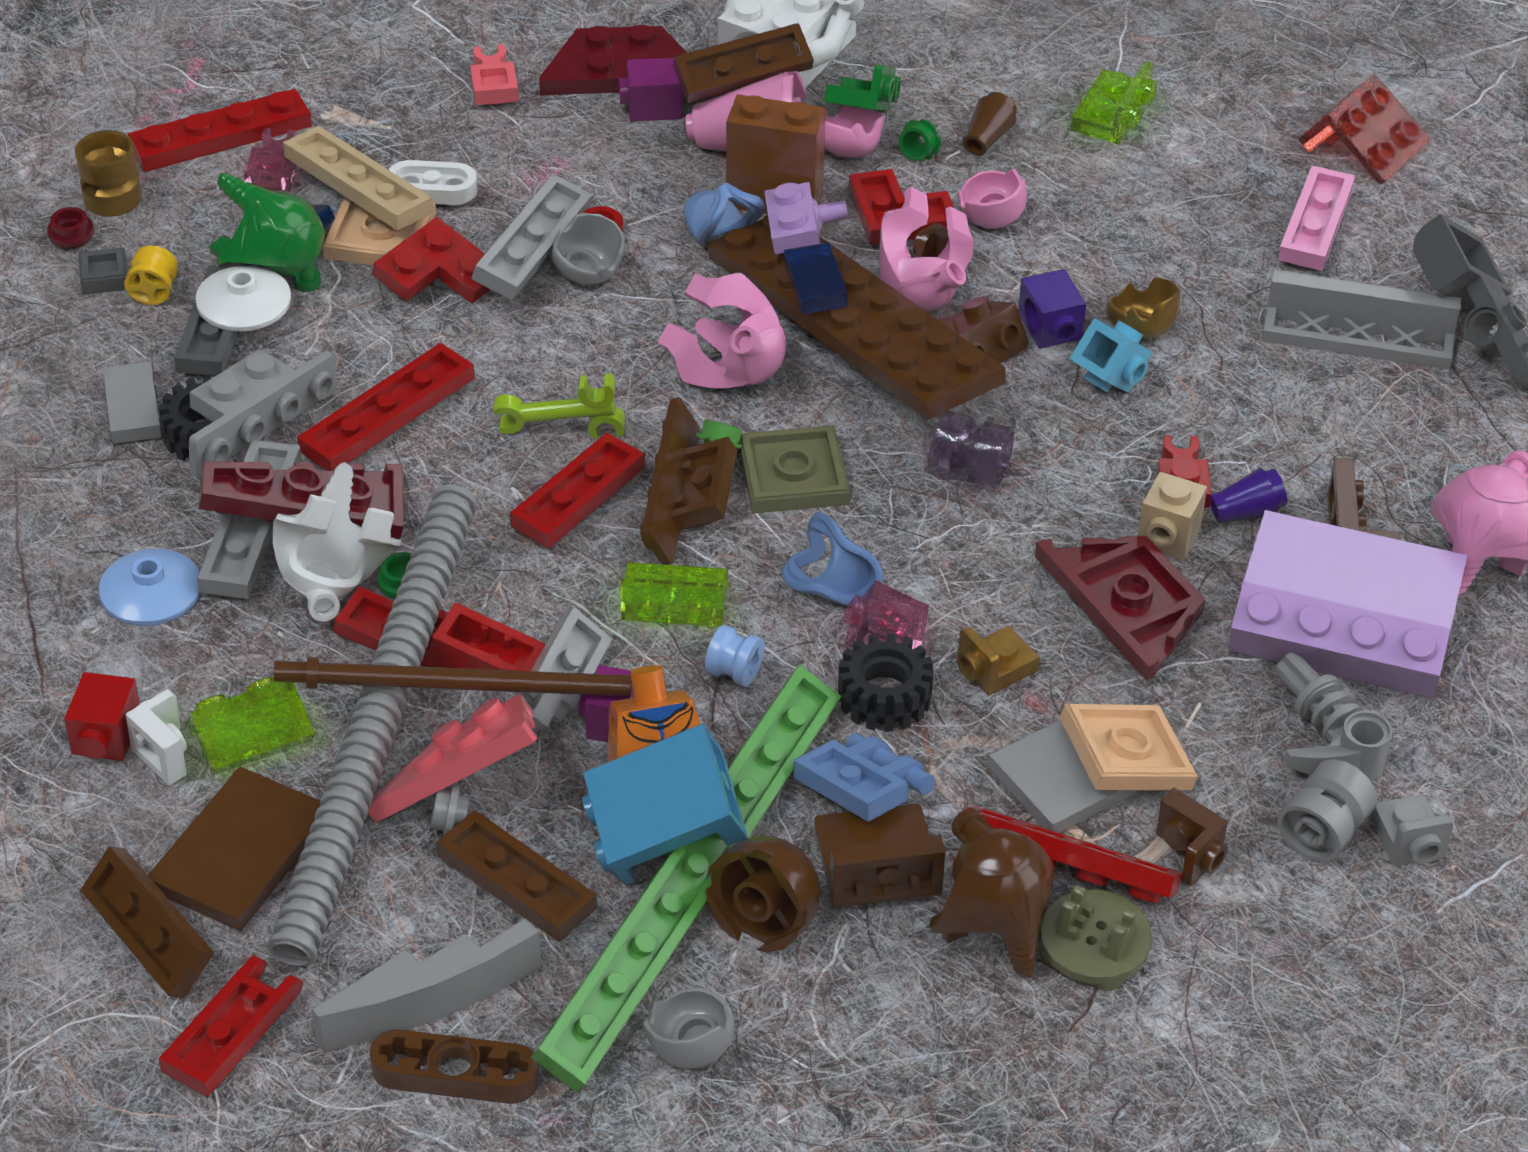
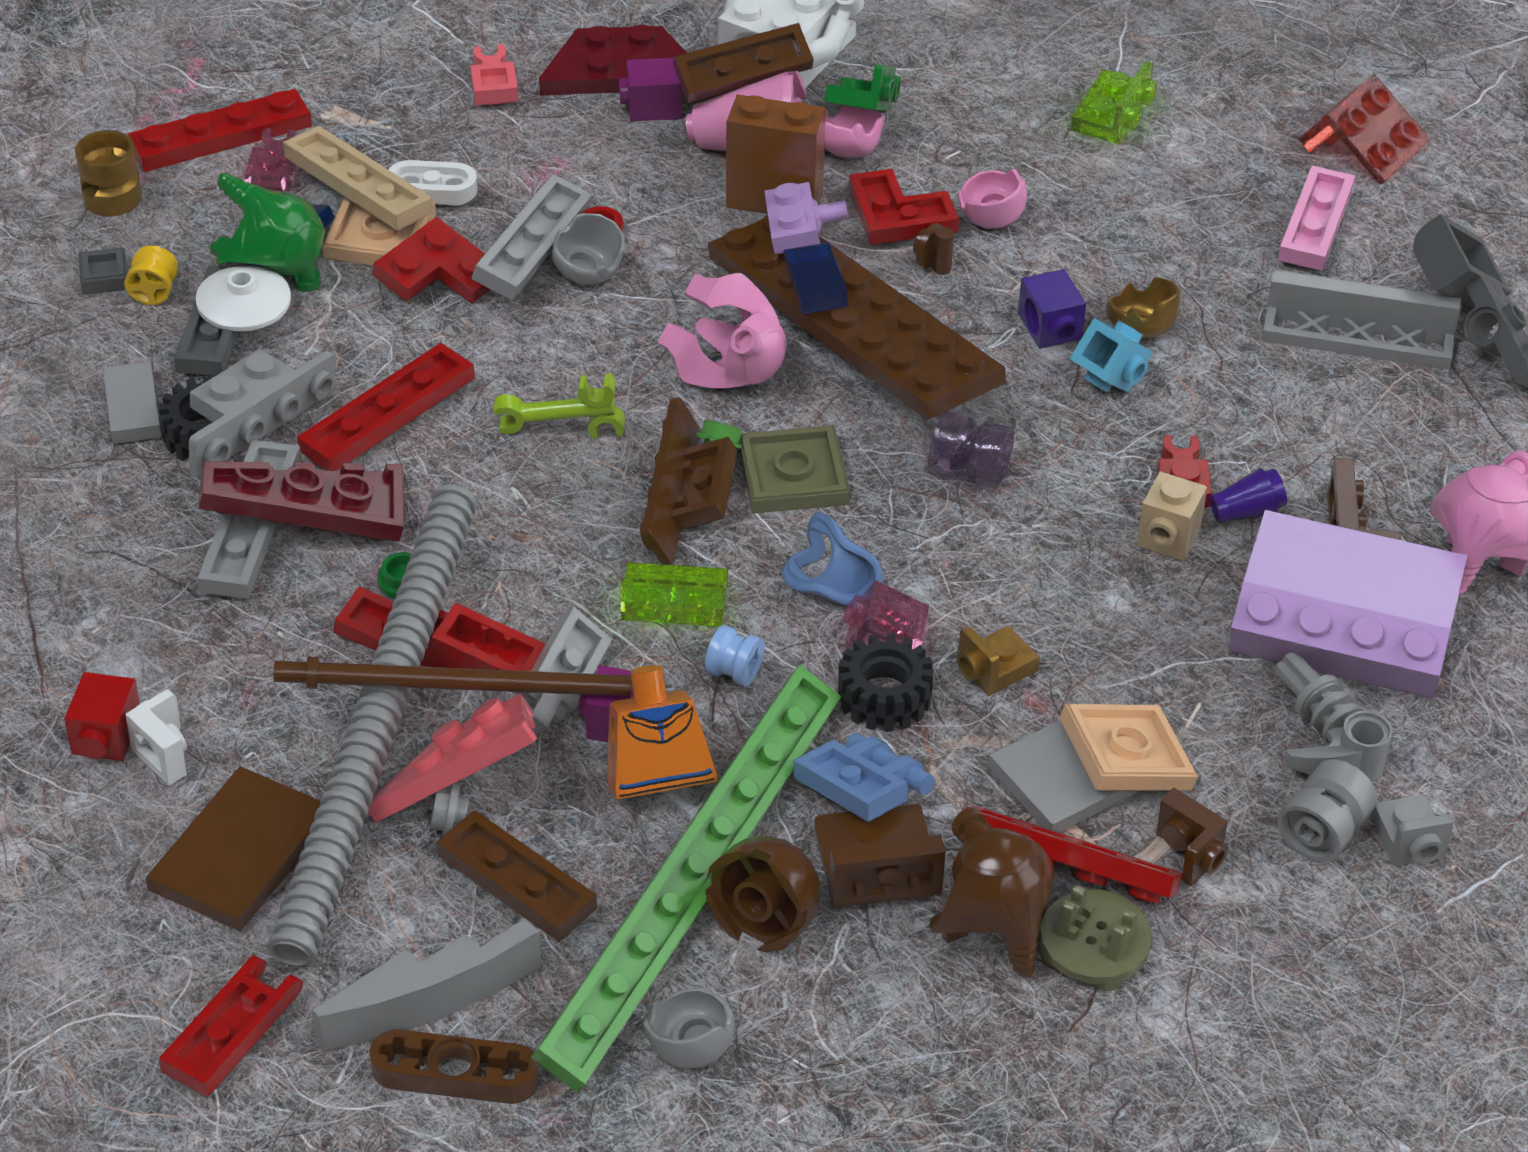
dark red plate [47,207,94,249] -> none
reddish brown plate [80,846,214,998] -> none
light blue dish [99,548,201,626] -> none
clear neon green bracket [188,677,315,776] -> none
white piece [273,462,401,622] -> none
red plate [510,432,645,549] -> none
dark azure panel [582,723,748,886] -> none
medium blue piece [684,183,765,245] -> none
bright pink piece [879,187,974,312] -> none
green plate [899,119,941,161] -> none
reddish brown bracket [938,297,1029,363] -> none
reddish brown cone [962,92,1017,156] -> none
dark red wing [1035,536,1205,681] -> none

